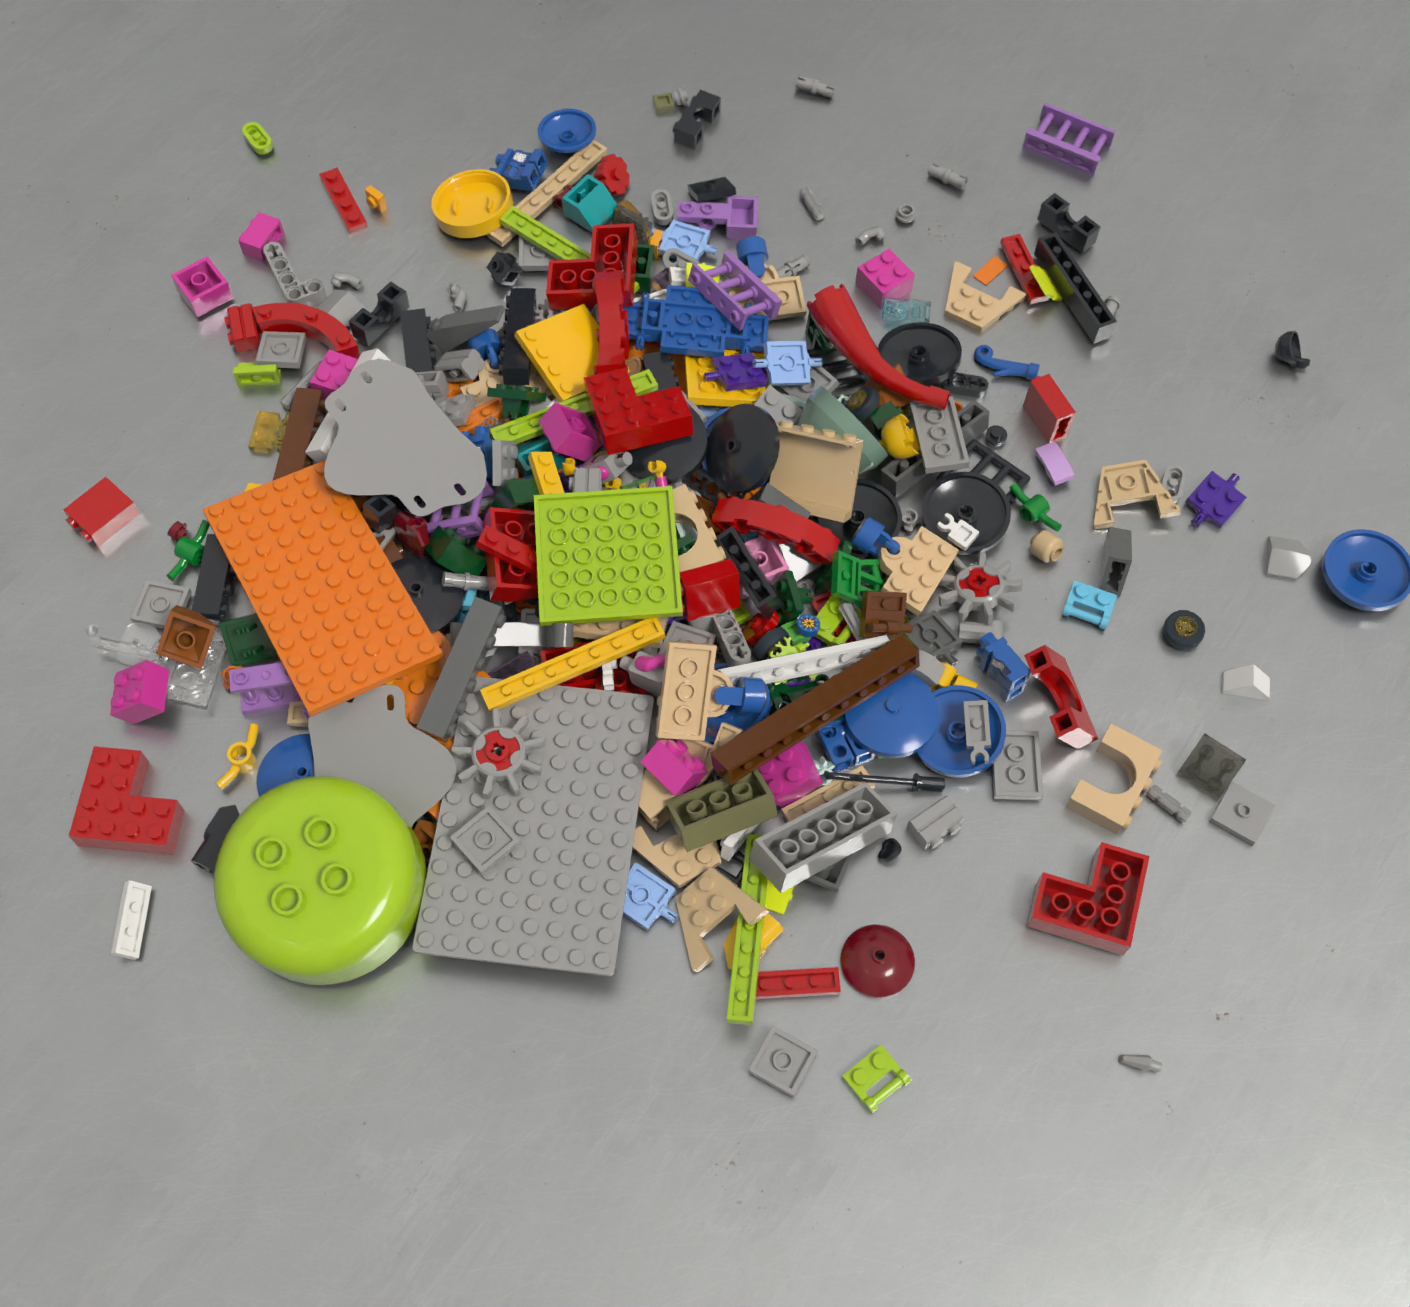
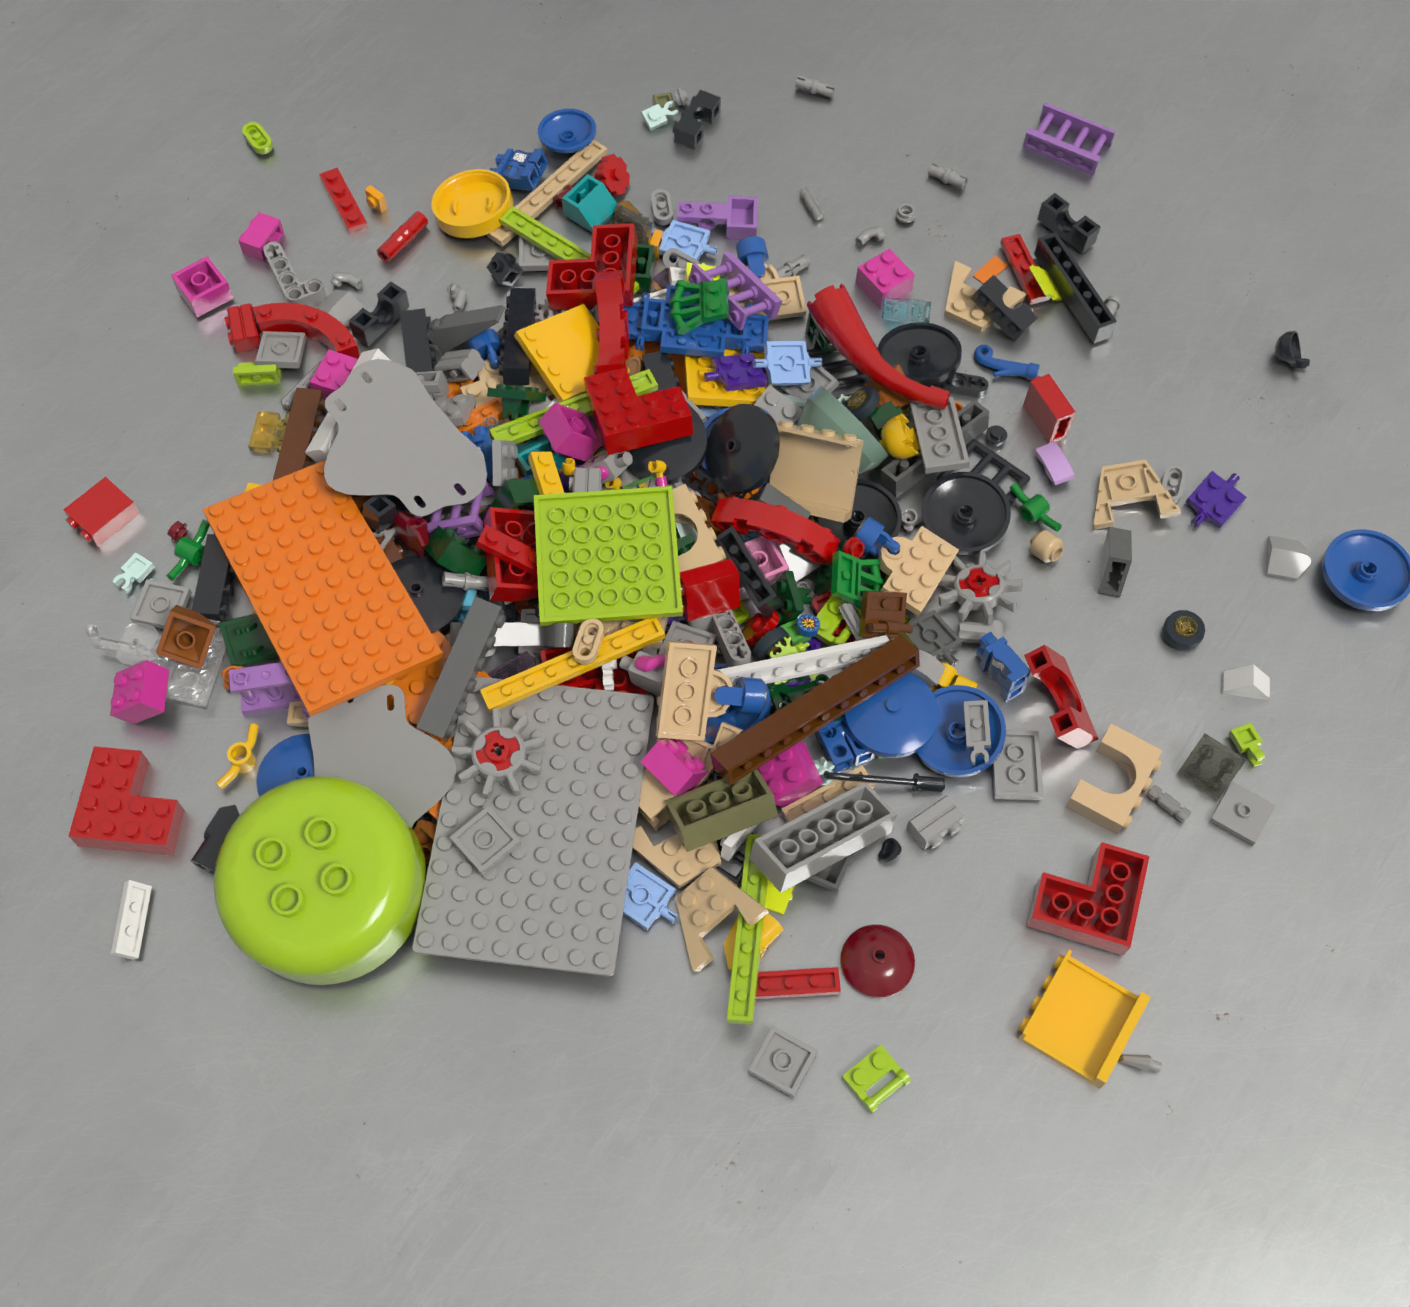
black plate [688,177,736,203] -> none
white plate [937,513,979,551] -> none
medium azure plate [1062,580,1117,630] -> none
none -> light aqua plate [113,552,155,593]
none -> red axle [377,211,428,263]
none -> tan plate [573,619,605,665]
none -> light aqua plate [641,101,678,131]
none -> green plate [670,278,729,335]
none -> red plate [844,537,865,558]
none -> black arch [971,275,1038,341]
none -> yellow panel [1018,949,1151,1089]
none -> lime plate [1228,723,1266,767]

